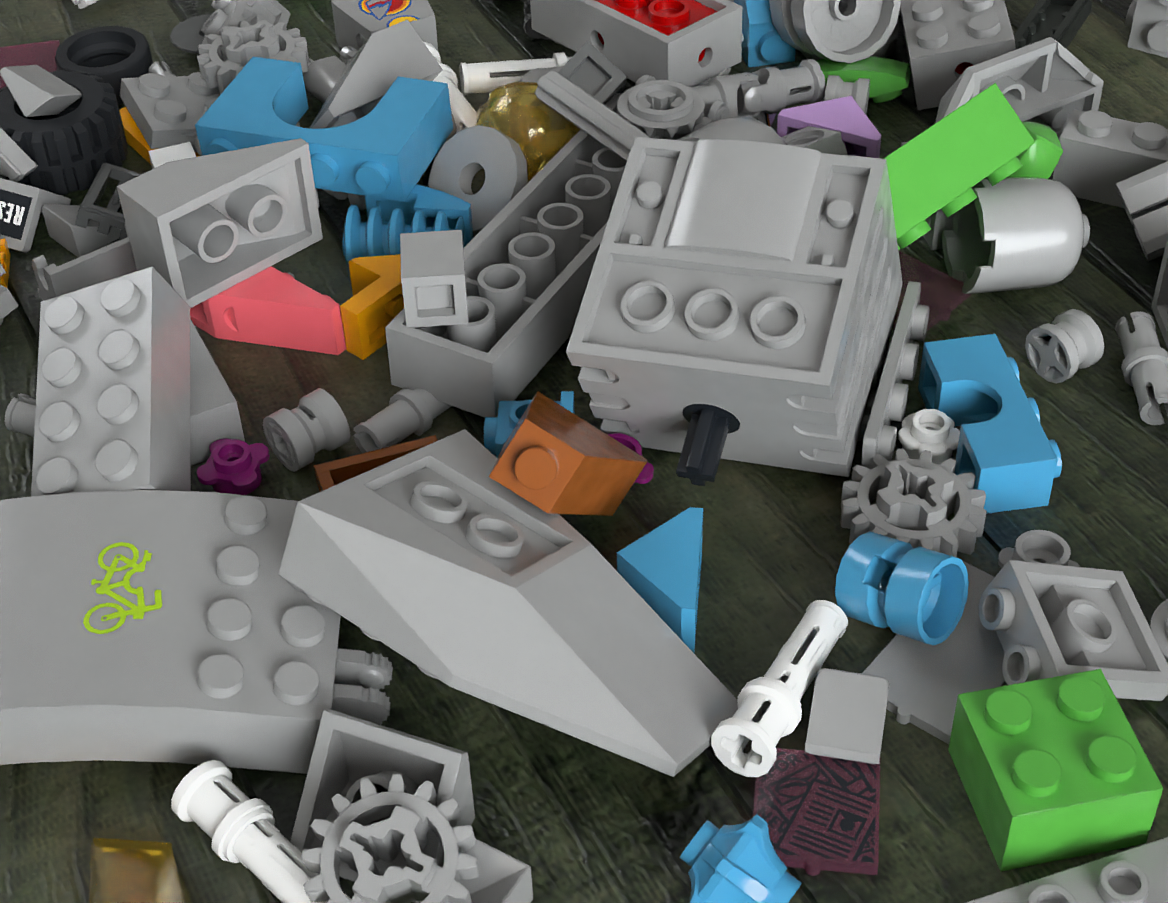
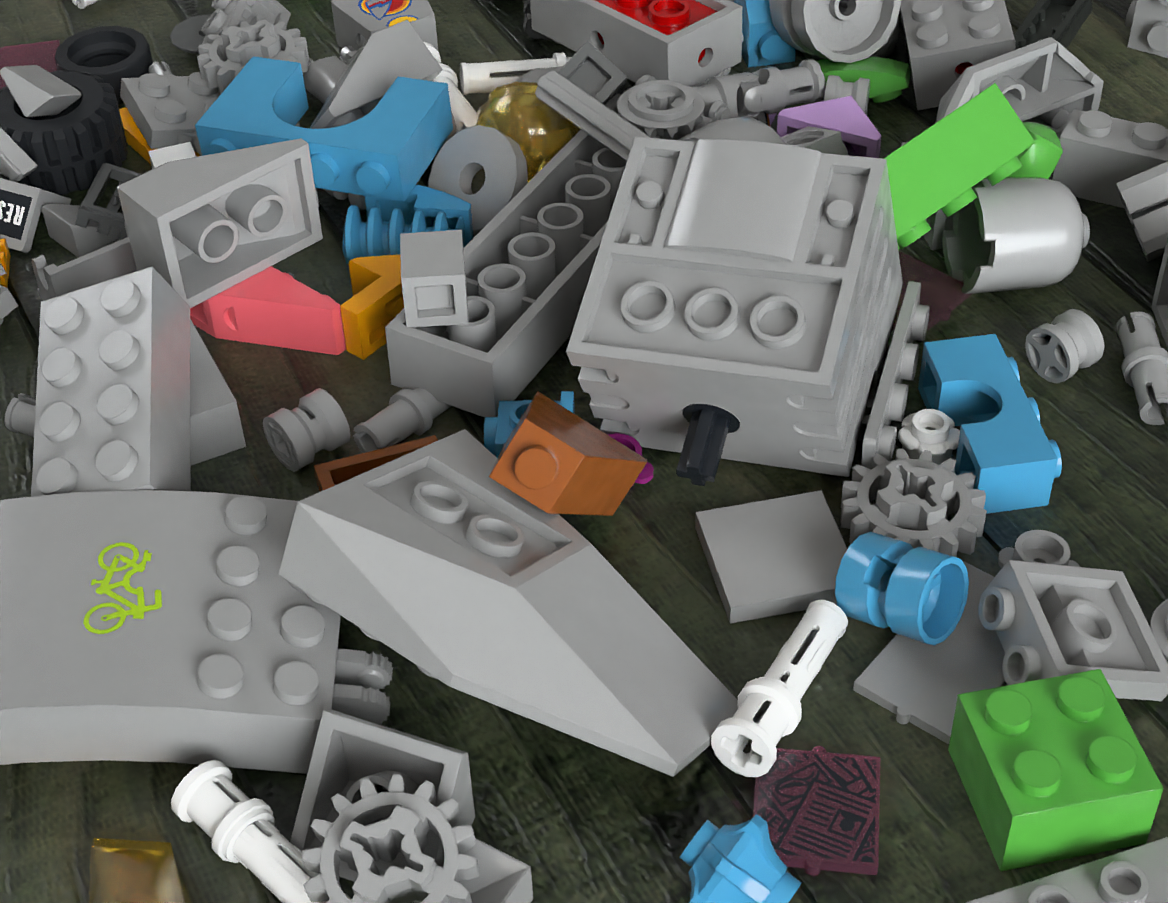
magenta plate [197,438,270,495] -> none
dark azure slope [617,507,703,654] -> none
light grey slope [805,668,890,764] -> none
none -> light grey tile [695,490,847,624]

